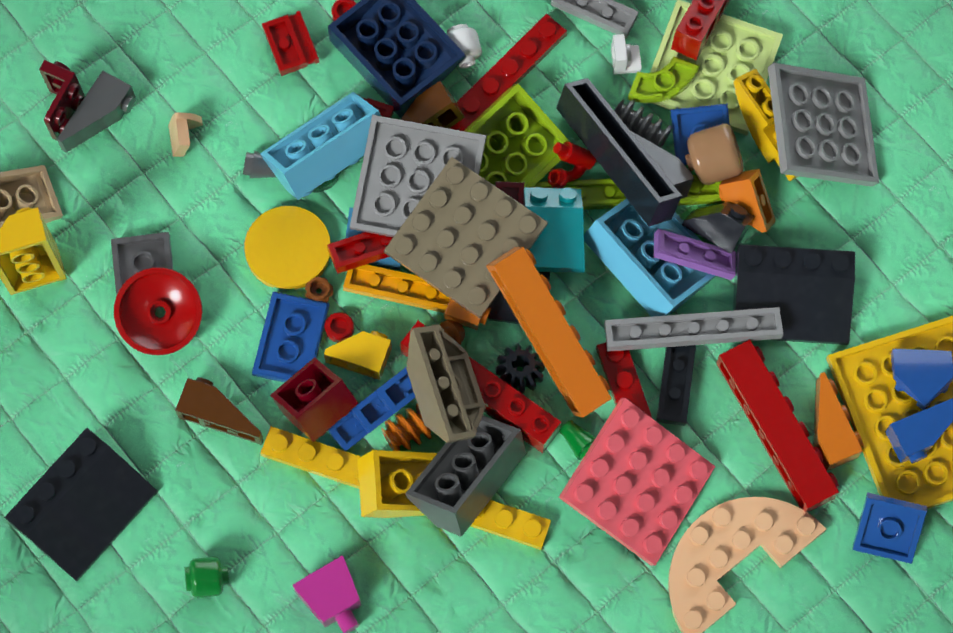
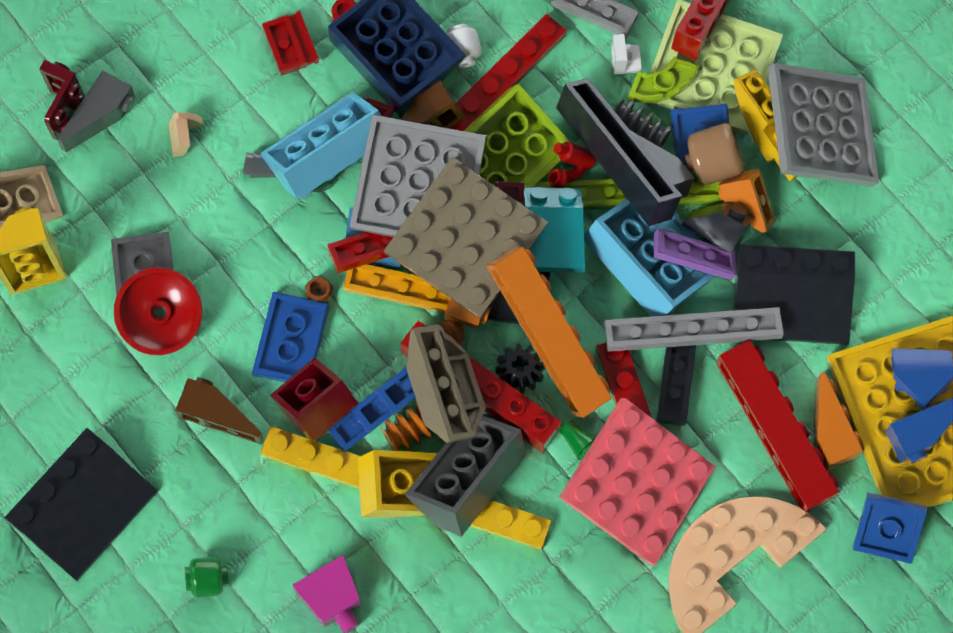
yellow tile [244,206,331,290] -> none
yellow slope [324,331,392,380] -> none
red tile [325,312,354,343] -> none

